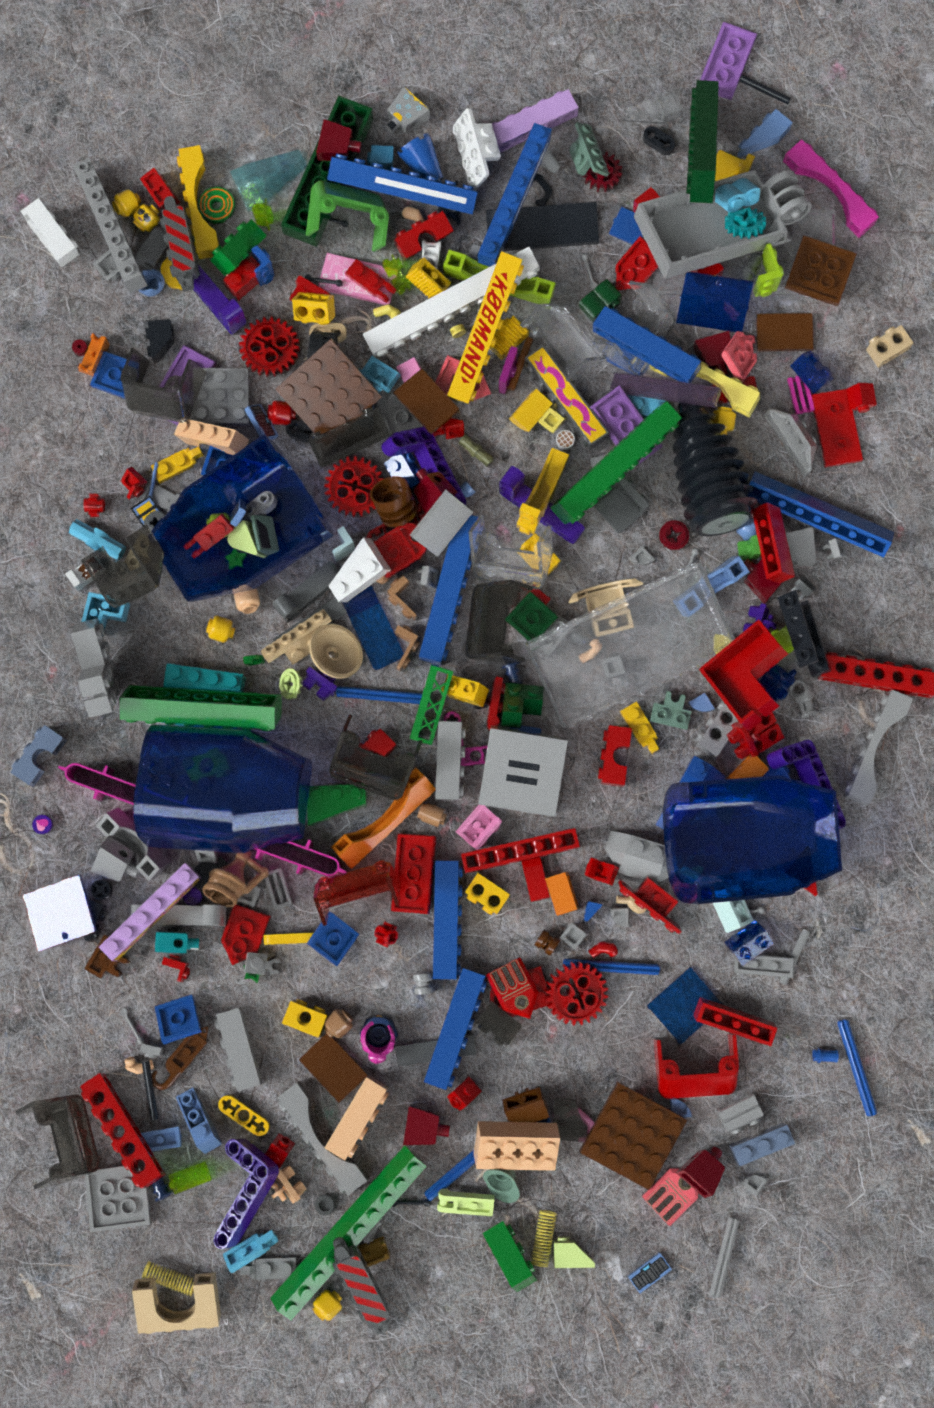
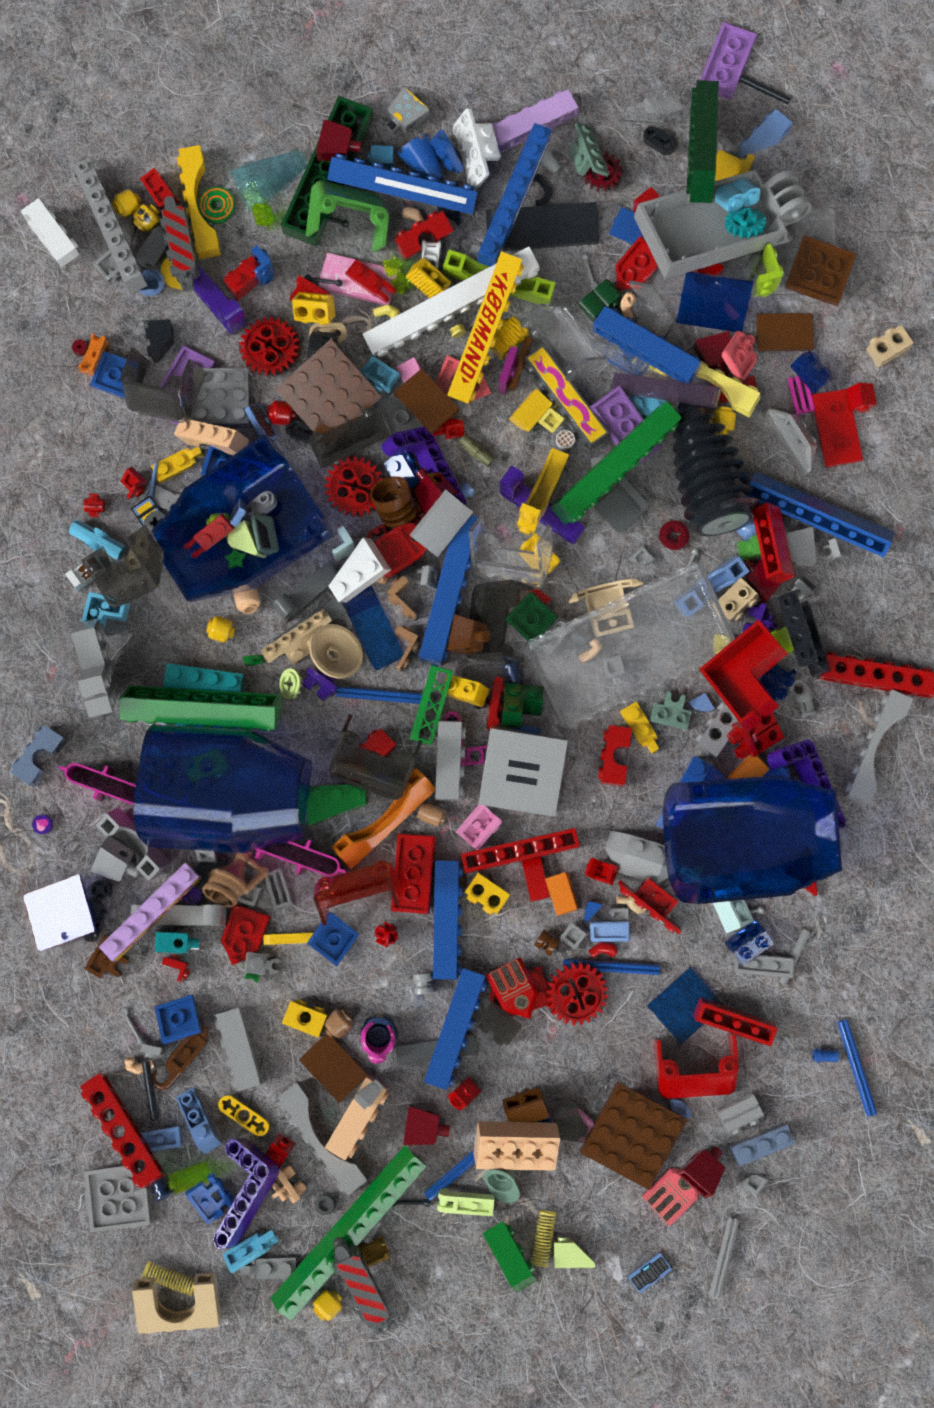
clear smoke windscreen [16,1094,100,1190] -> none
green wedge [210,219,267,276] -> none
dark pink arch [783,139,879,238] -> none
none -> blue plate [185,1173,234,1225]
none -> light grey cone [354,1079,384,1110]
none -> blue bracket [430,129,464,173]
none -> reddish brown torso [447,615,491,654]
none -> medium blue tile [590,921,630,942]
none -> light nougat arm [620,292,635,318]
none -> tan brick [714,578,760,623]

